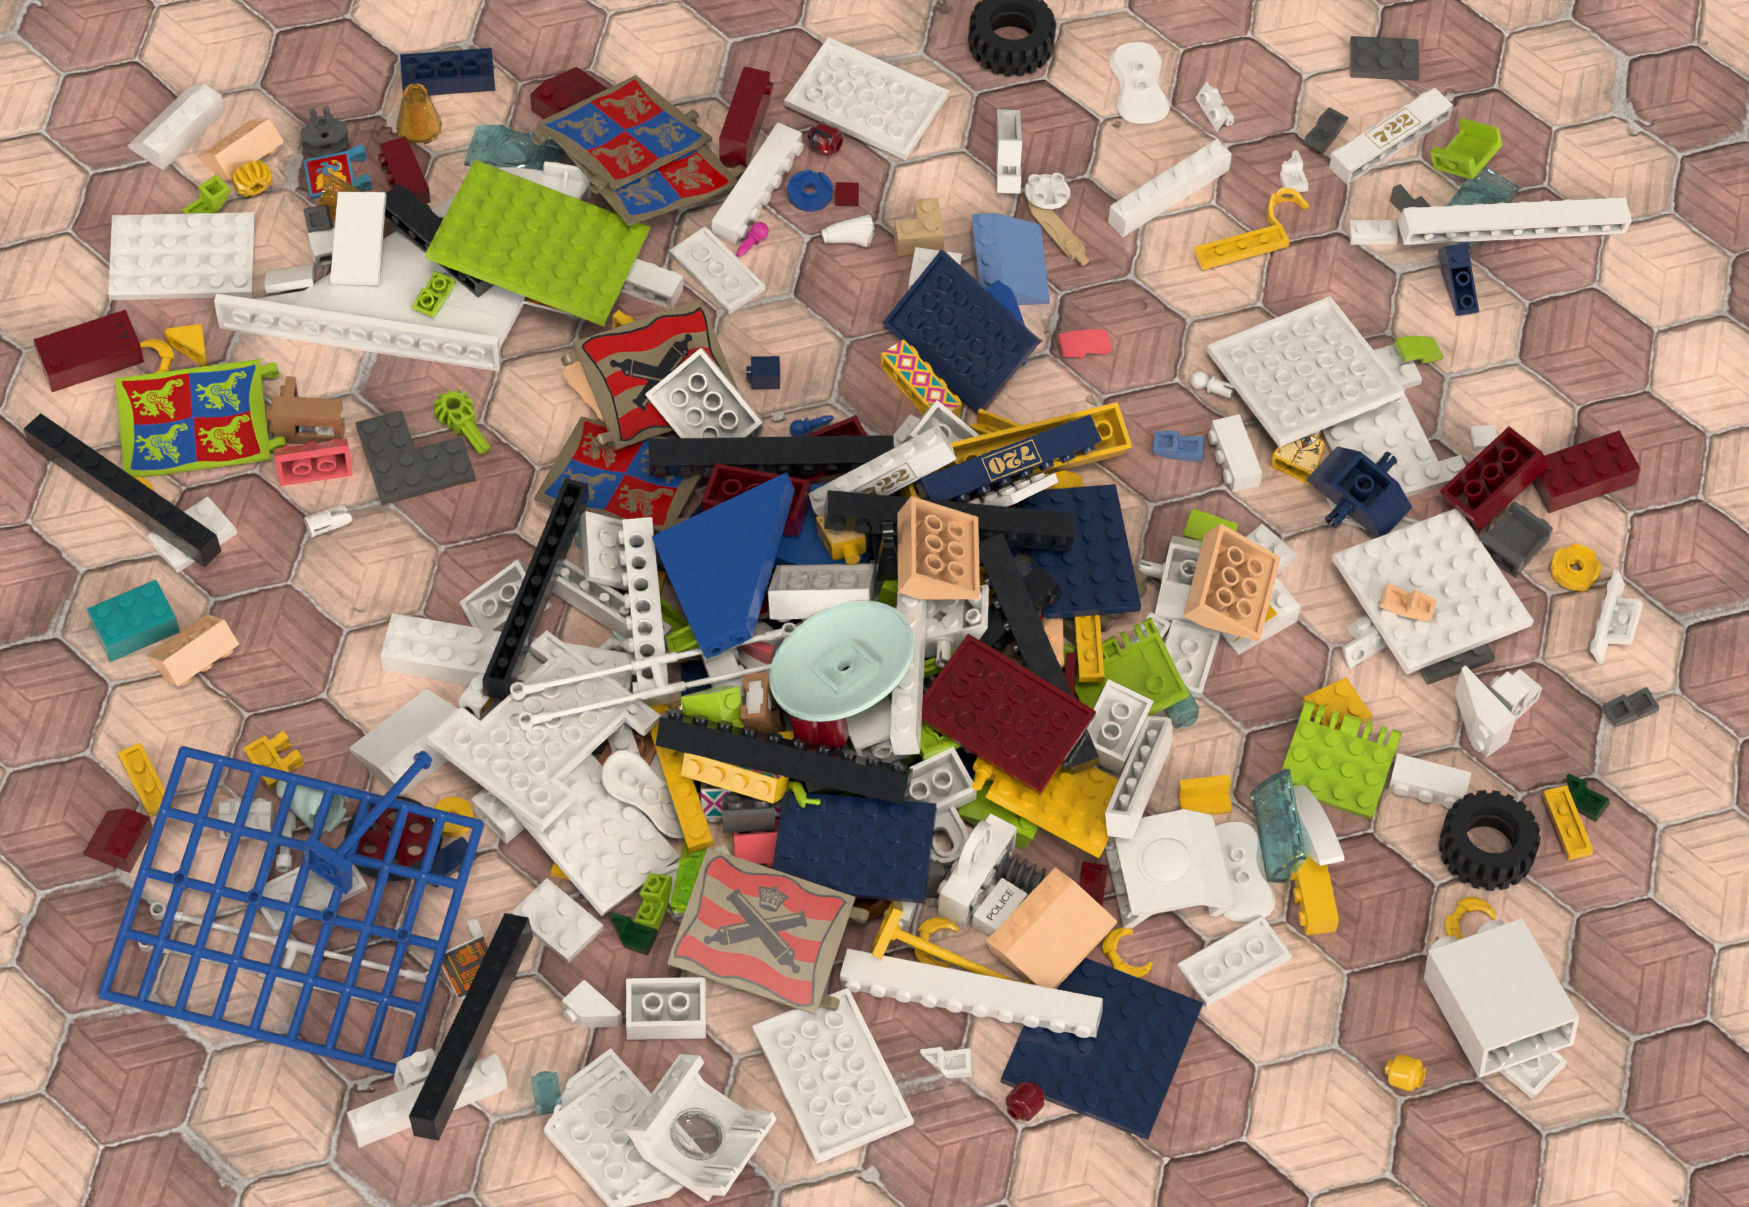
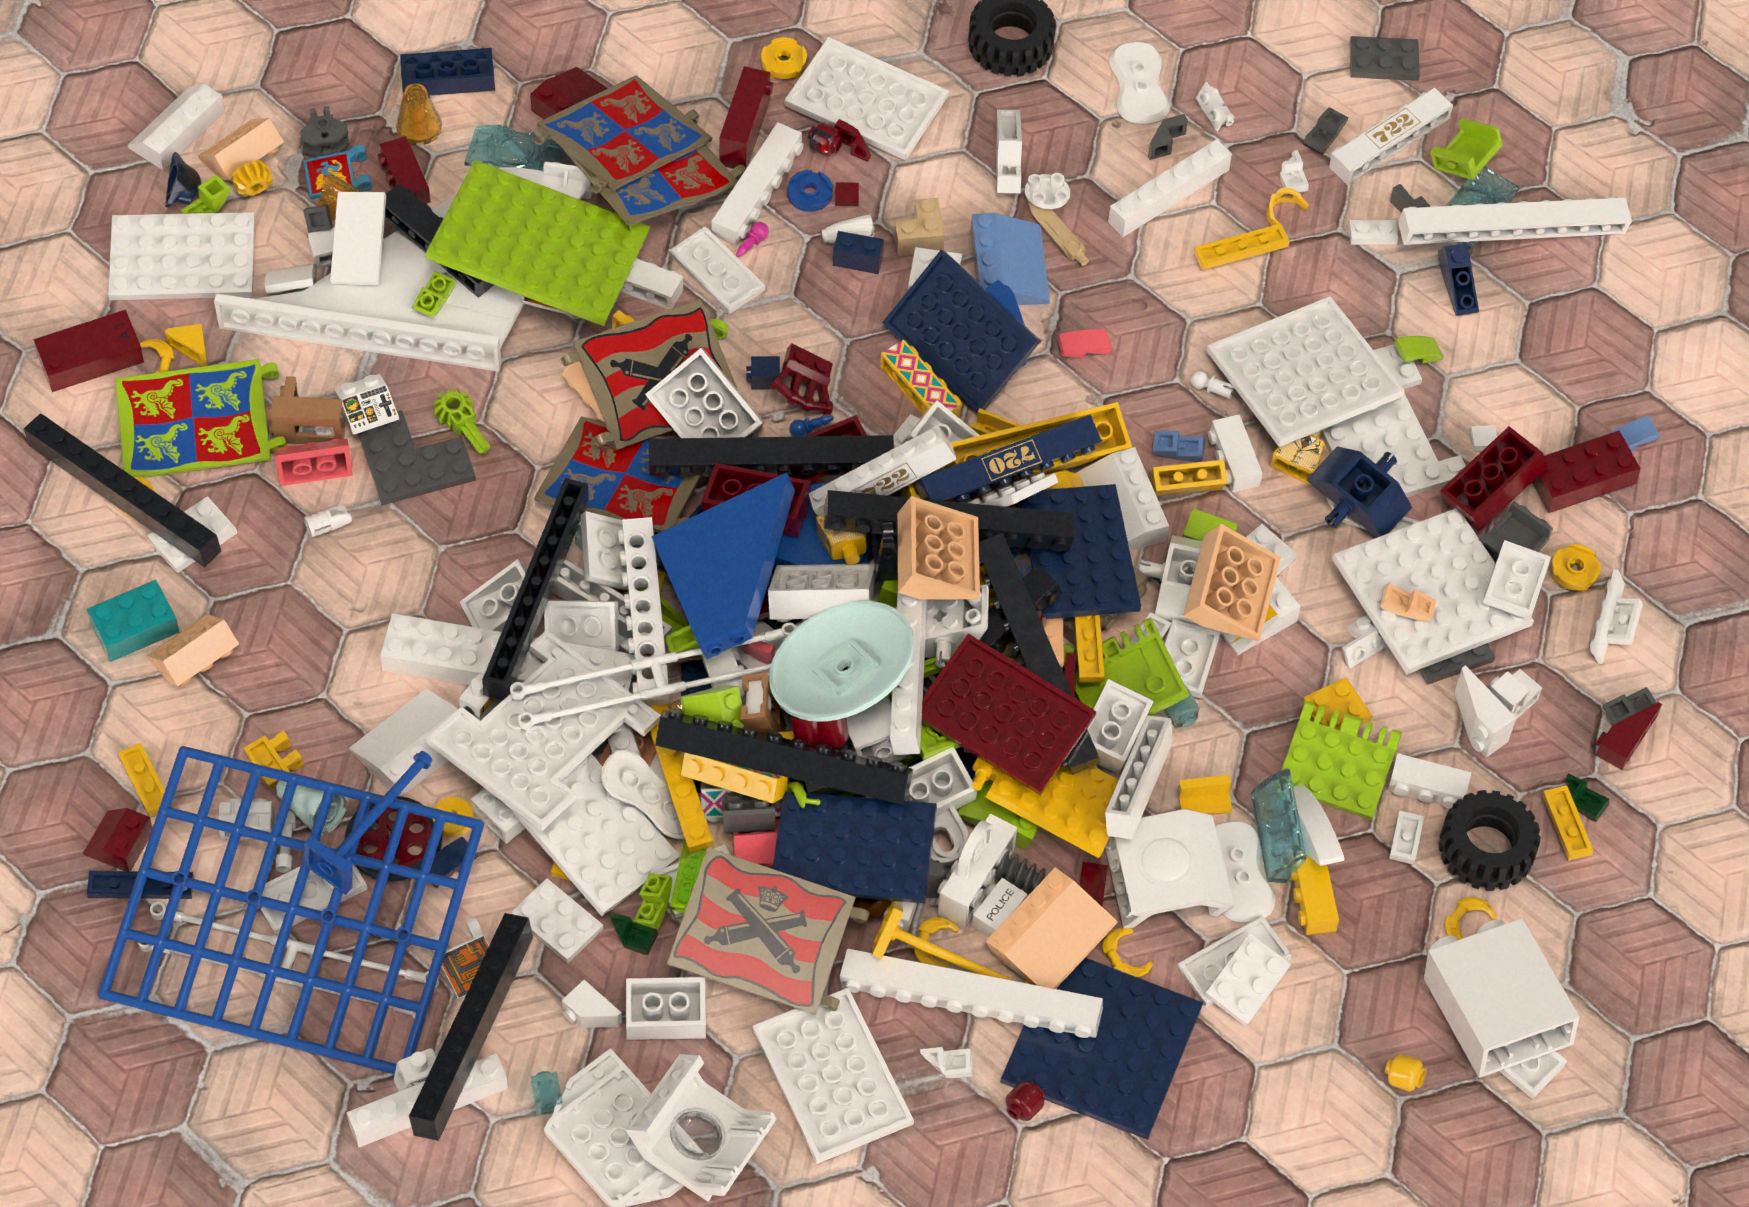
none -> dark blue tile [87,871,194,899]
none -> hat [165,152,201,207]
none -> white slope [334,374,399,435]
none -> white plate [544,600,619,651]
none -> lime tile [710,319,729,340]
none -> yellow plate [761,37,807,79]
none -> dark red plate [769,343,833,415]
none -> dark blue brick [833,231,884,274]
none -> dark red slope [835,119,871,162]
none -> white slope [1075,447,1169,551]
none -> yellow brick [1147,460,1228,496]
none -> dark grey slope [1148,114,1188,160]
none -> white plate [1204,933,1291,1026]
none -> white plate [1389,811,1424,865]
none -> white plate [1483,540,1551,620]
none -> dark red slope [1596,702,1662,770]
none -> medium blue slope [1609,415,1659,452]

